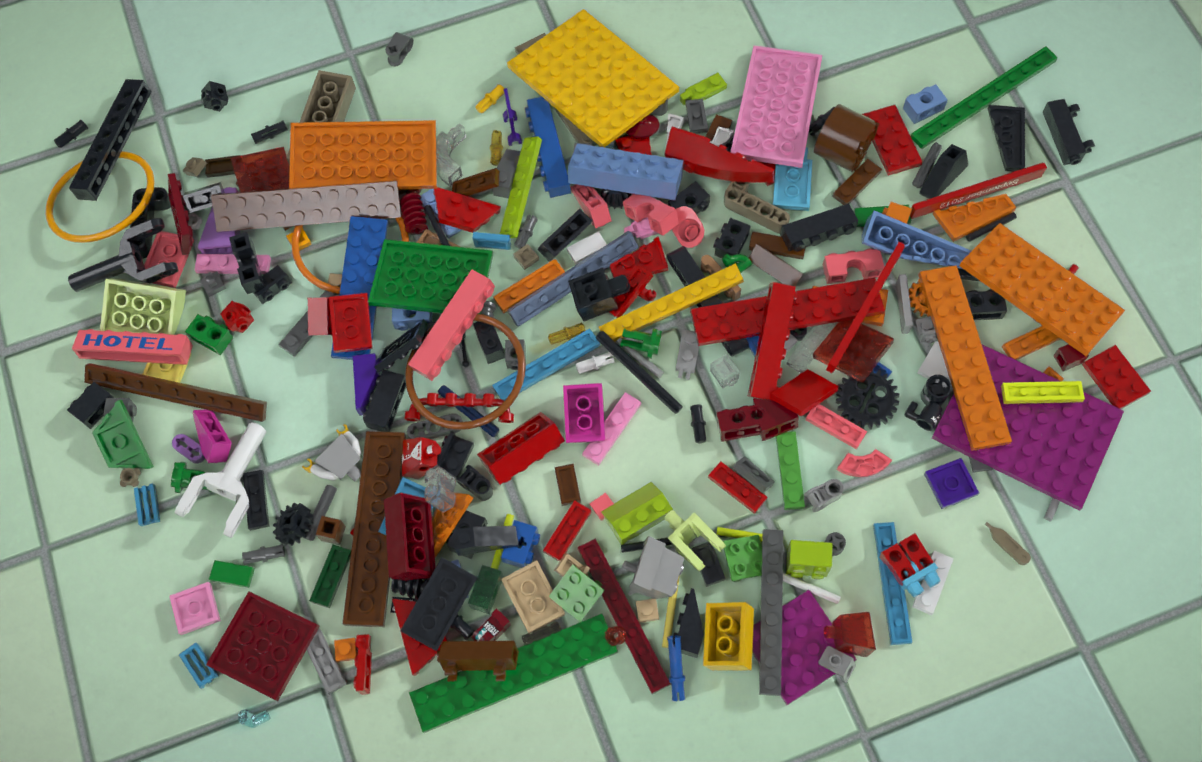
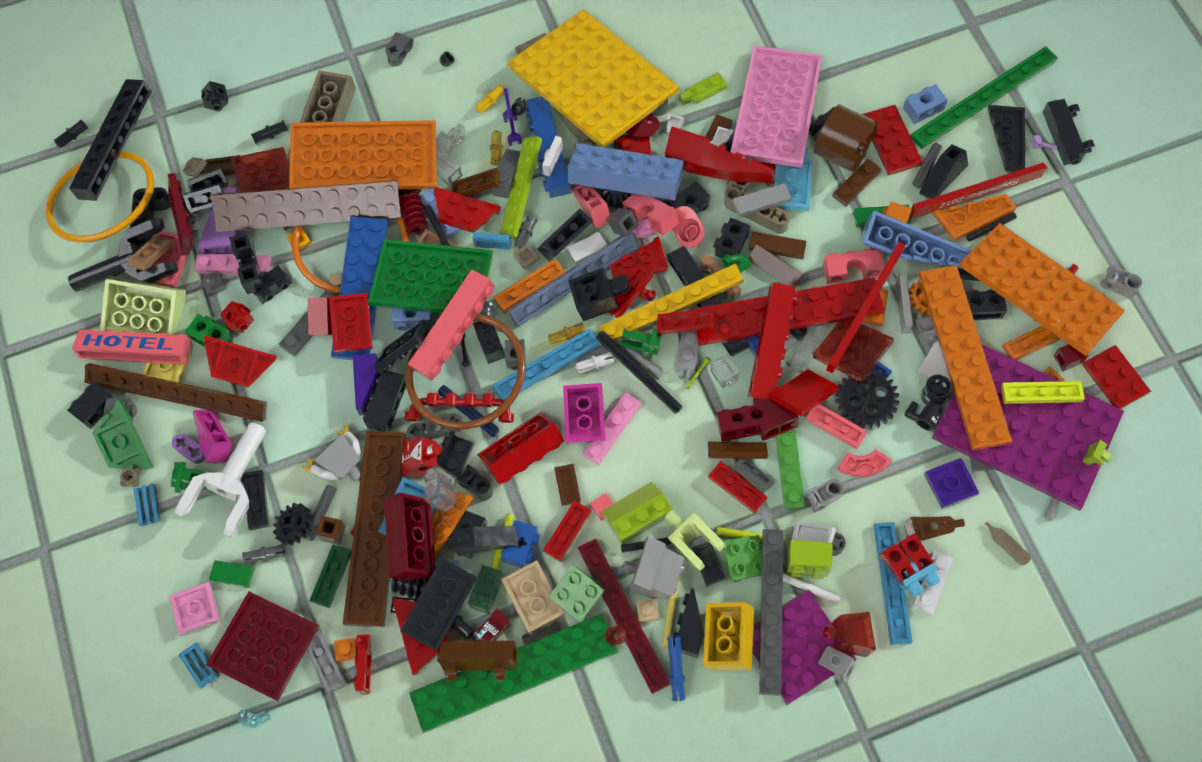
tan bracket [554,553,590,577] -> none
dark grey plate [685,99,708,134] -> none
black axle [690,404,706,444] -> none
black brick [780,203,858,252] -> none
none -> medium nougat plate [128,236,174,271]
none -> black brick [187,166,229,191]
none -> red wing [204,335,277,388]
none -> black hinge [440,51,455,67]
none -> black pin [511,97,526,115]
none -> white plate [542,136,563,176]
none -> dark grey brick [606,208,639,236]
none -> red plate [657,308,715,334]
none -> lime hinge [685,357,710,390]
none -> reddish brown tile [707,442,768,459]
none -> light grey tile [733,183,791,217]
none -> white tile [792,521,836,543]
none -> reddish brown piece [904,516,965,541]
none -> lavender hand [1031,135,1057,149]
none -> lime tile [1083,440,1112,465]
none -> light grey piece [1101,266,1142,298]

